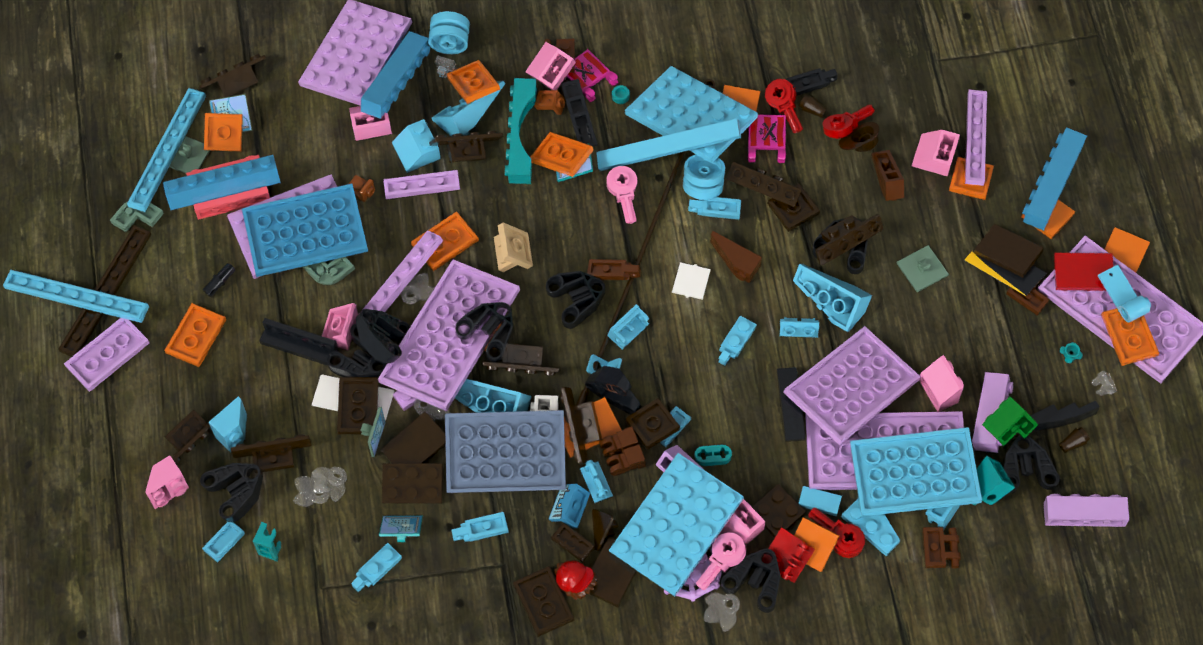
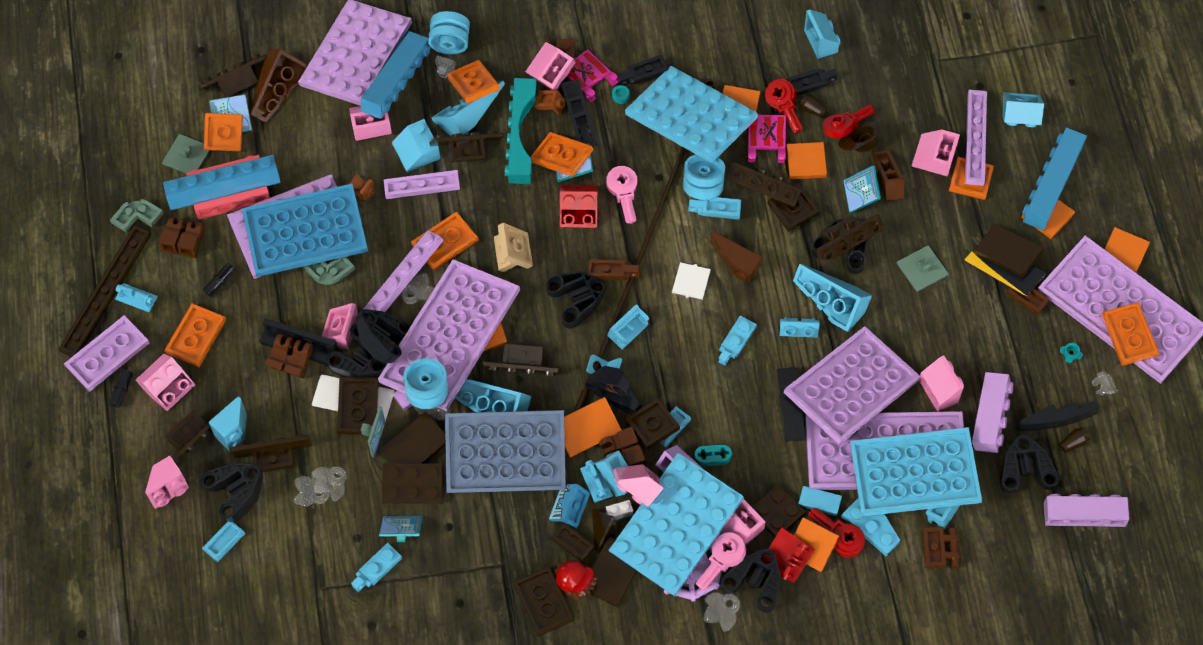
medium azure tile [3,270,149,323] -> none
medium azure tile [127,88,206,212] -> none
teal hinge [253,522,281,561] -> none
medium azure hinge [452,512,509,542] -> none
black connector [455,302,513,362] -> none
white brick [530,395,559,411] -> none
dark brown bracket [560,387,602,465] -> none
medium azure tile [596,119,741,171] -> none
teal torso [972,456,1015,506] -> none
green brick [982,397,1038,446] -> none
red tile [1054,253,1113,291] -> none
medium azure door [1098,265,1151,323] -> none
none -> black axle [109,369,133,408]
none -> medium azure hinge [115,283,158,312]
none -> bright pink slope [136,354,195,411]
none -> reddish brown legs [158,217,205,258]
none -> reddish brown wedge [249,49,308,123]
none -> reddish brown legs [265,333,313,379]
none -> medium azure wheel [403,358,449,409]
none -> slope [560,185,598,228]
none -> medium azure hinge [595,450,628,497]
none -> white piece [606,500,633,520]
none -> bright pink slope [613,465,663,506]
none -> black hinge [618,55,669,86]
none -> orange tile [786,142,827,180]
none -> medium azure slope [804,10,840,59]
none -> piece [843,165,881,213]
none -> medium azure slope [1003,92,1044,127]

